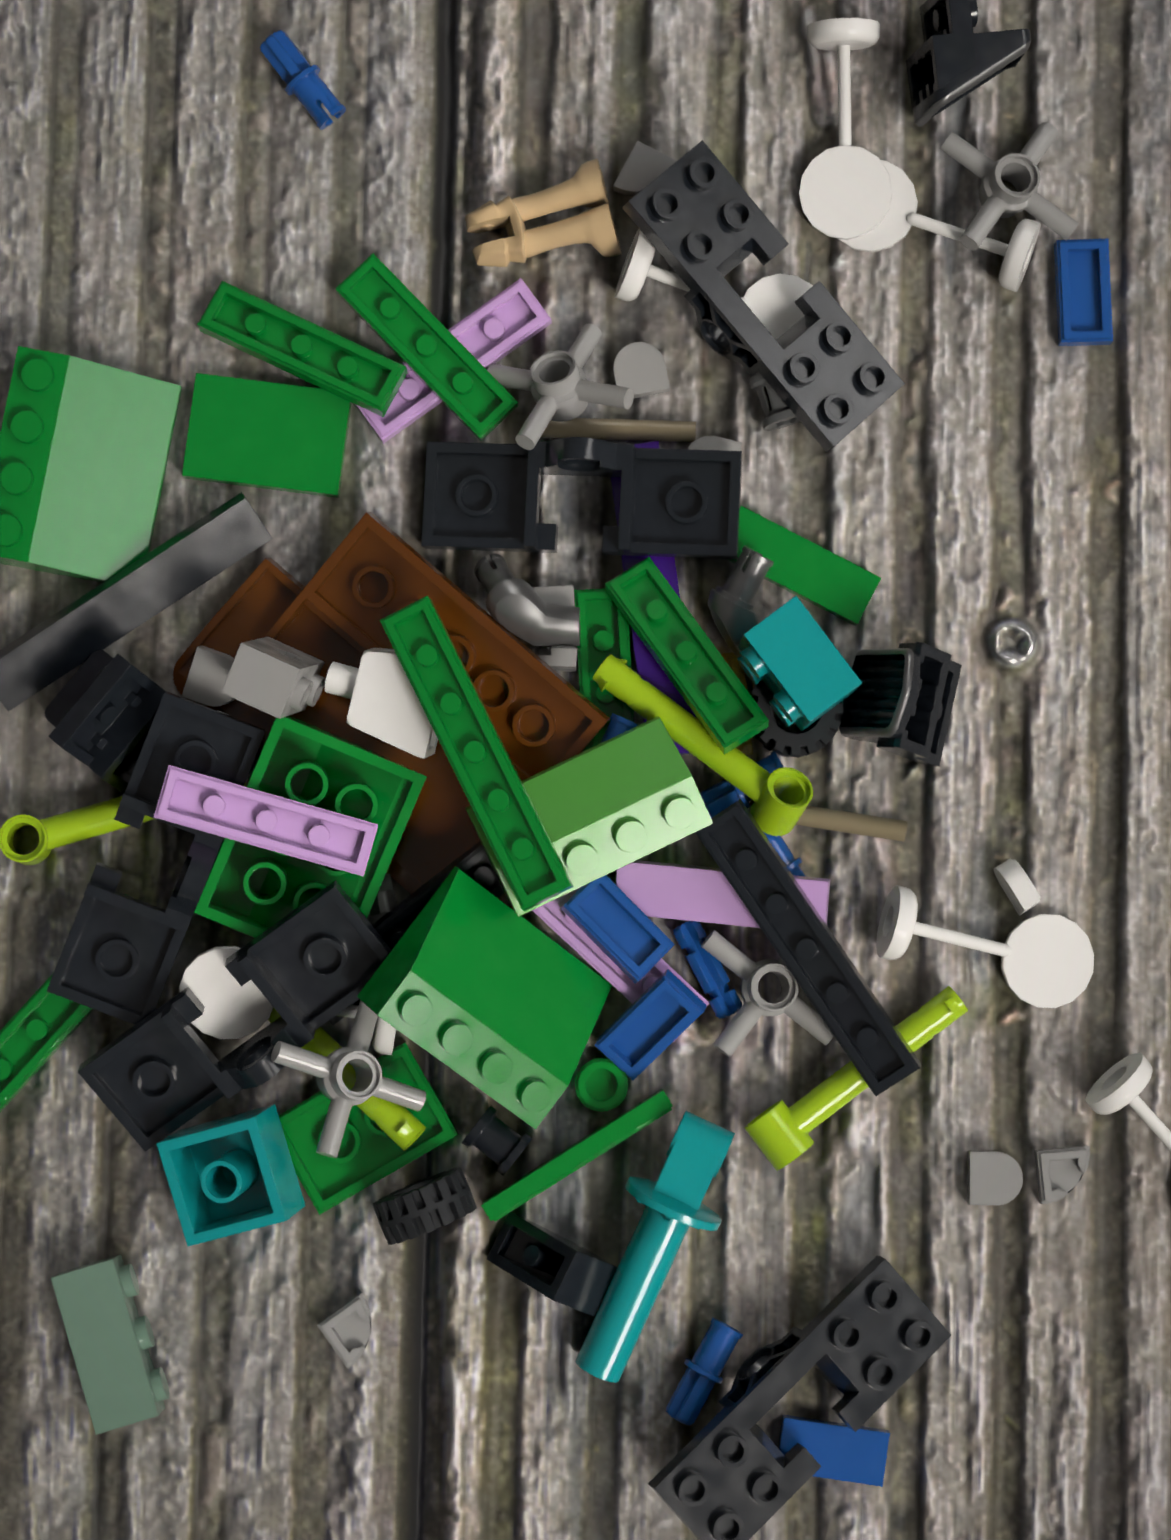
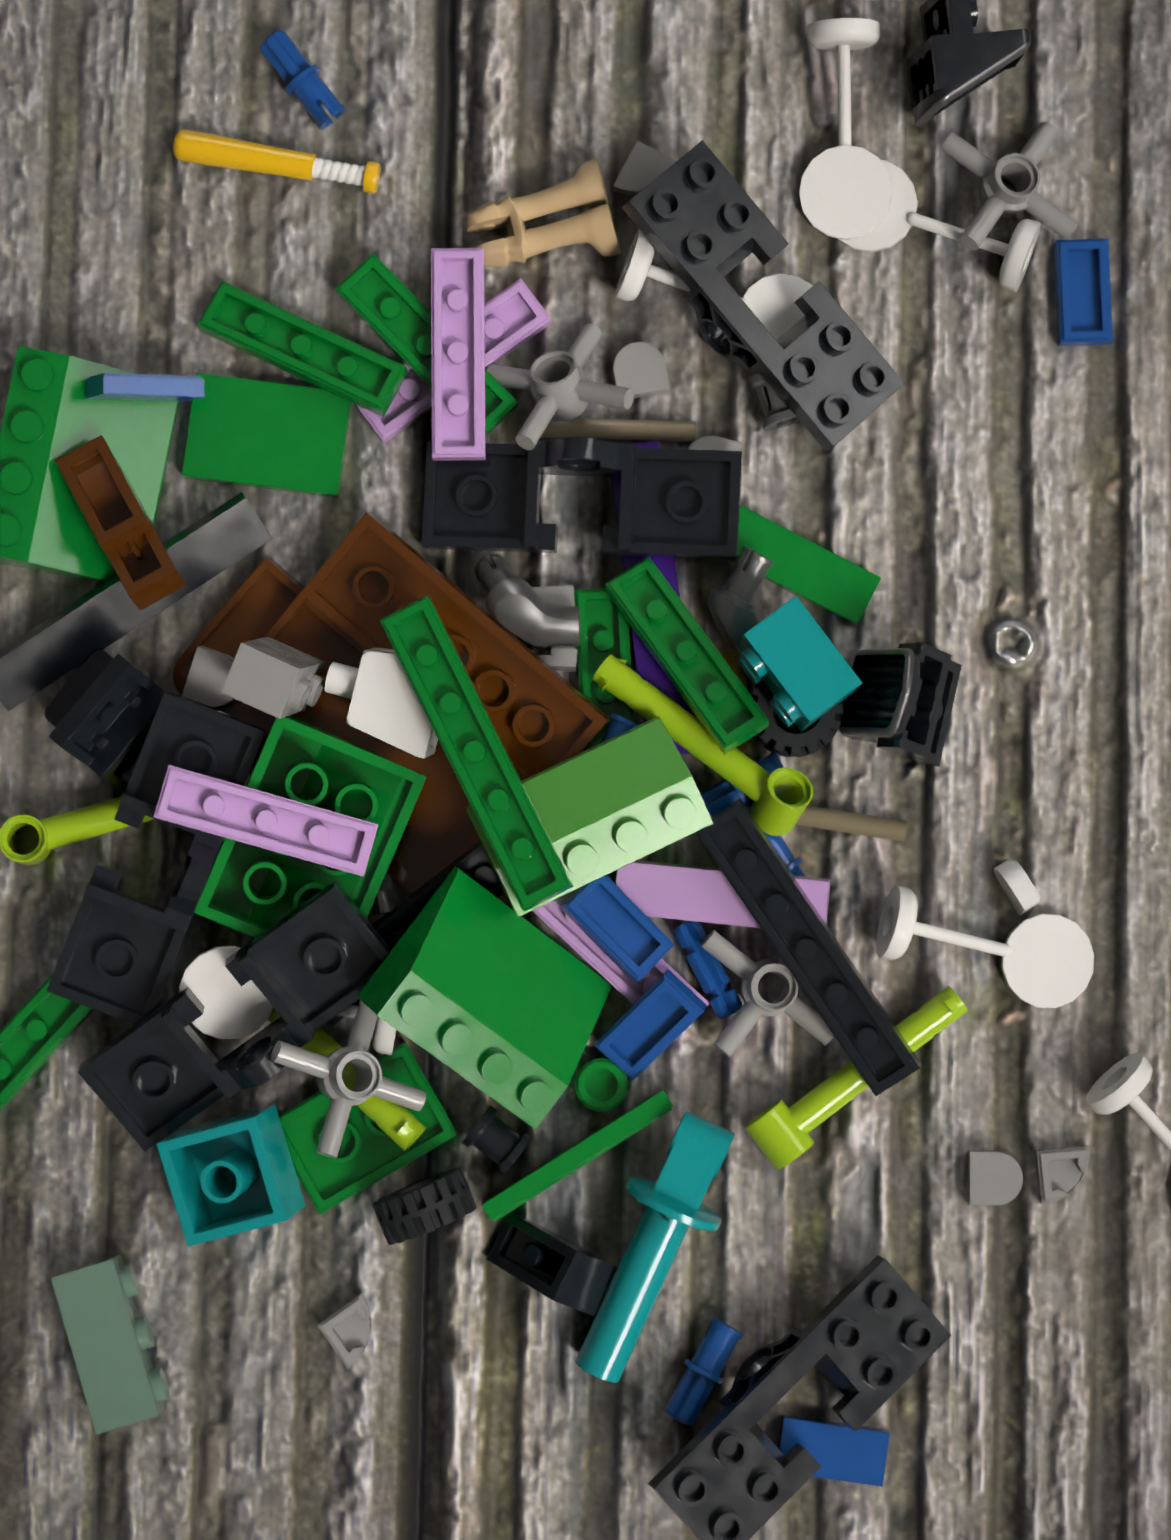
none -> reddish brown slope [55,435,186,611]
none -> tile [86,373,205,402]
none -> yellow piece [173,129,381,194]
none -> lavender tile [431,248,486,461]

